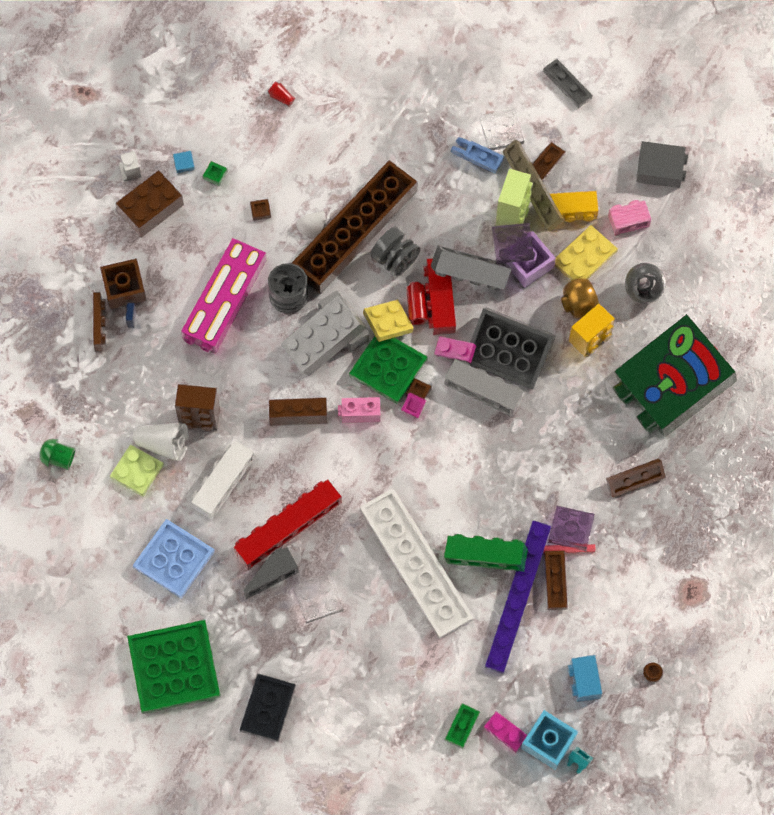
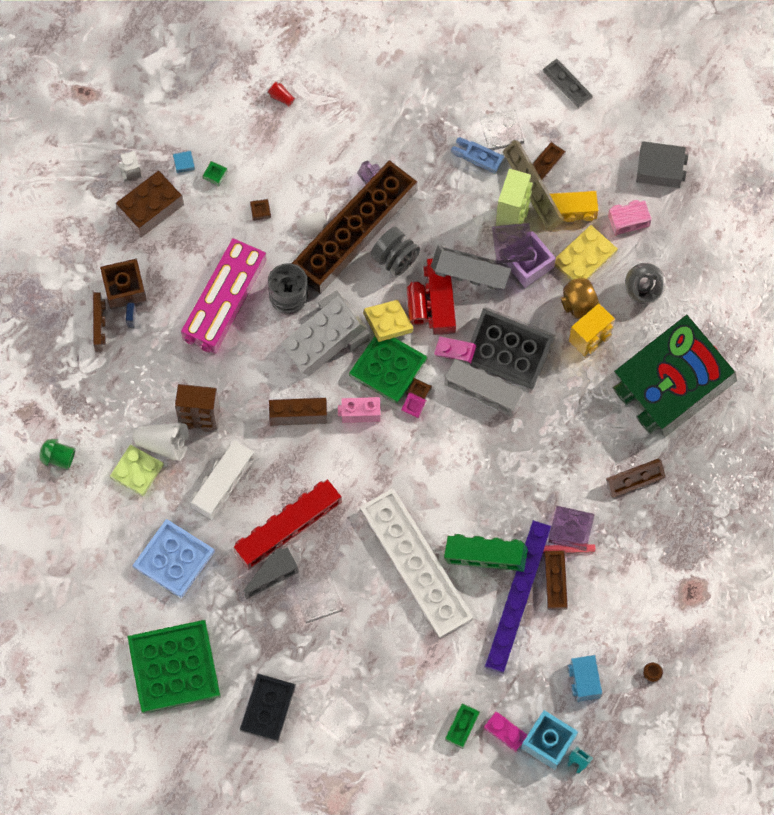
none -> clear purple tile [357,160,381,185]

